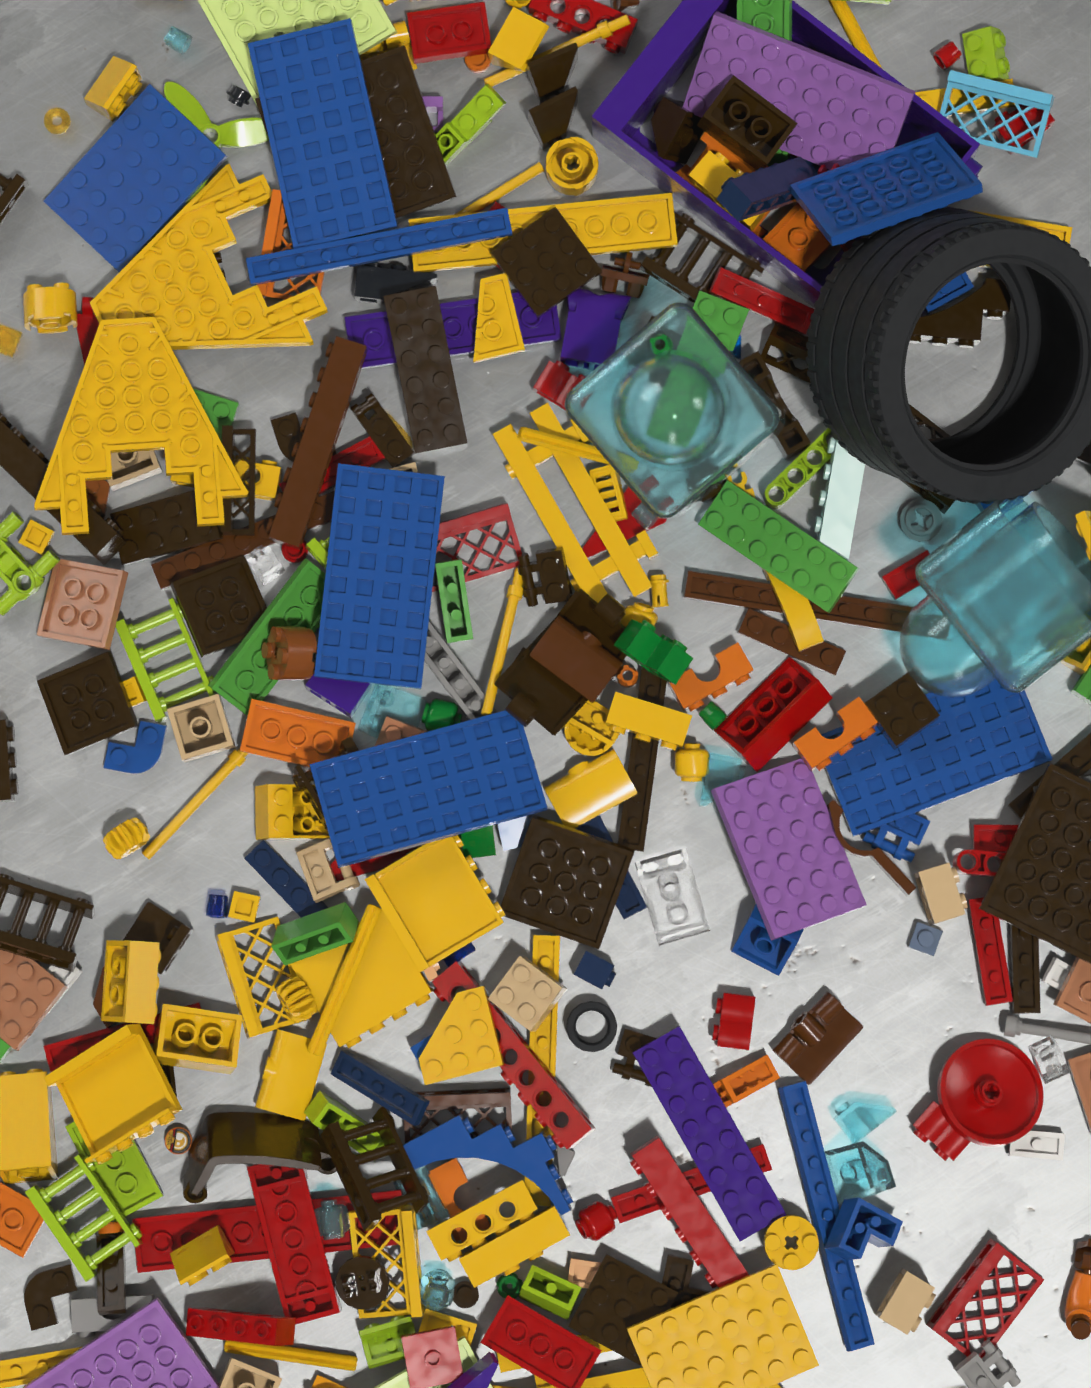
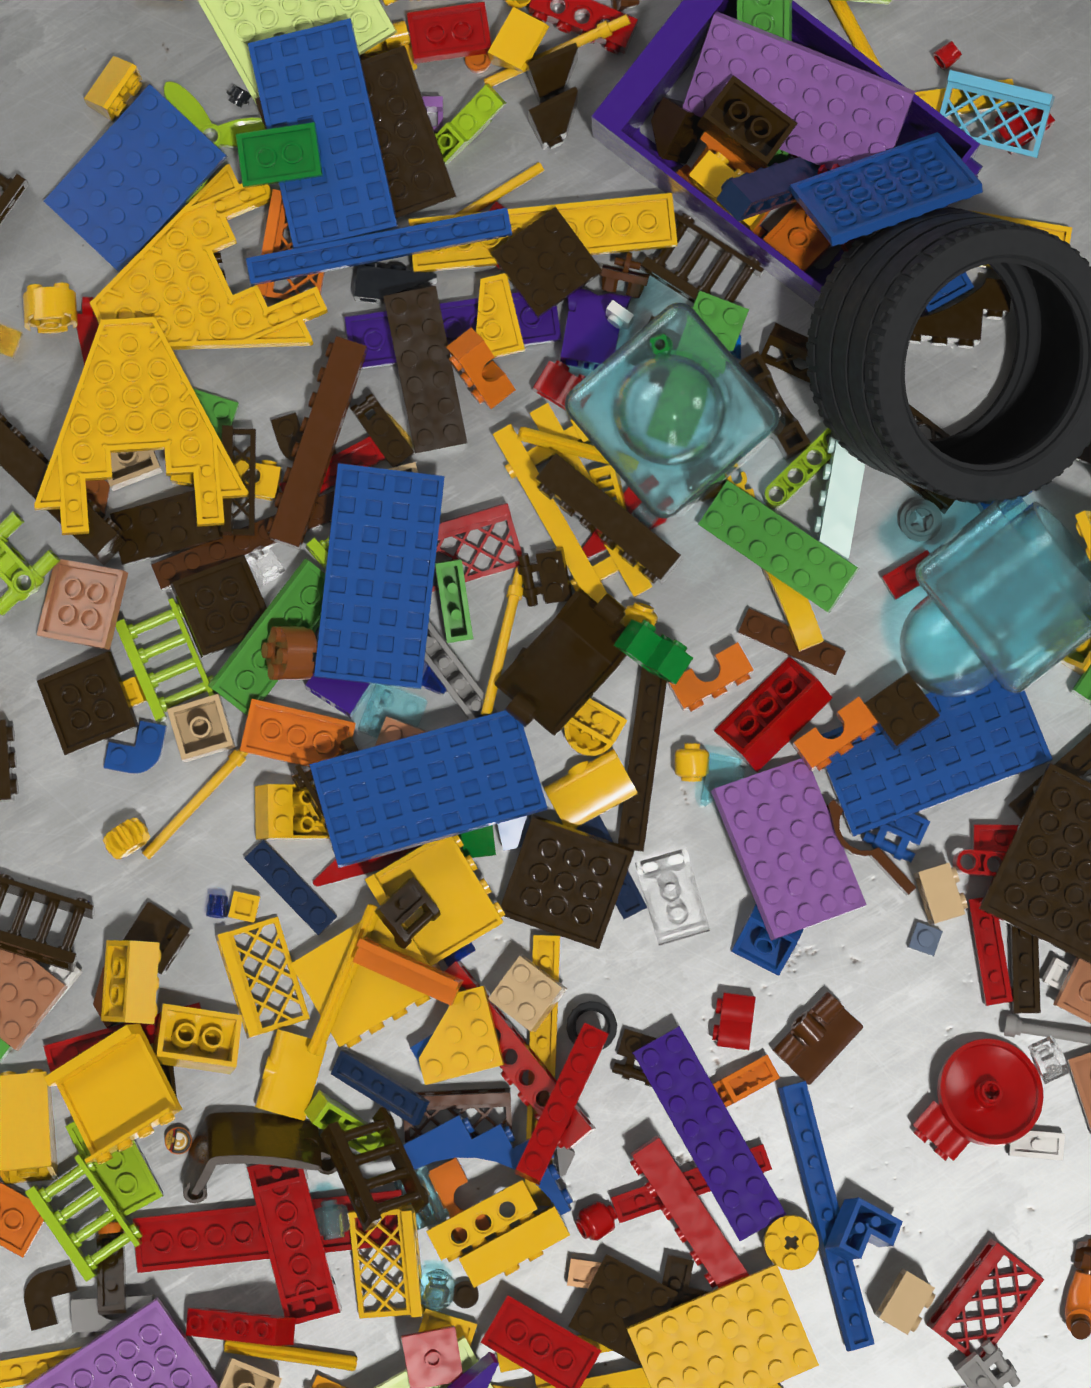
yellow plate [18,519,55,556] -> none
clear yellow plate [44,108,71,135] -> none
clear light blue hose [164,26,193,55] -> none
yellow slope [170,1225,235,1286] -> none
bright green brick [271,902,359,965] -> none
yellow gear [276,976,317,1024] -> none
red plate [282,540,308,563] -> none
tan plate [296,838,360,903] -> none
dark brown plate [336,1256,389,1310] -> none
lime bracket [359,1315,416,1369] -> none
green head [421,698,462,732] -> none
green plate [497,1273,523,1299] -> none
lime brick [519,1265,582,1320] -> none
reddish brown panel [530,615,624,703] -> none
yellow brick [546,137,599,196] -> none
dark blue brick [574,951,616,990] -> none
yellow brick [605,692,692,751] -> none
orange hose [617,665,638,688] -> none
yellow pin [650,574,669,608] -> none
reddish brown plate [684,571,952,640] -> none
green hose [699,701,728,731] -> none
red plate [709,267,814,334] -> none
clear light blue slope [824,1141,896,1204] -> none
clear light blue slope [832,1101,897,1145] -> none
lime bracket [962,26,1010,81] -> none
none -> green plate [236,122,323,188]
none -> orange fence [353,936,463,1006]
none -> dark brown plate [374,877,441,949]
none -> clear blue slope [422,666,447,696]
none -> orange arch [446,328,516,409]
none -> red arch [515,1022,609,1185]
none -> dark brown brick [536,454,682,584]
none -> white plate [606,300,634,330]

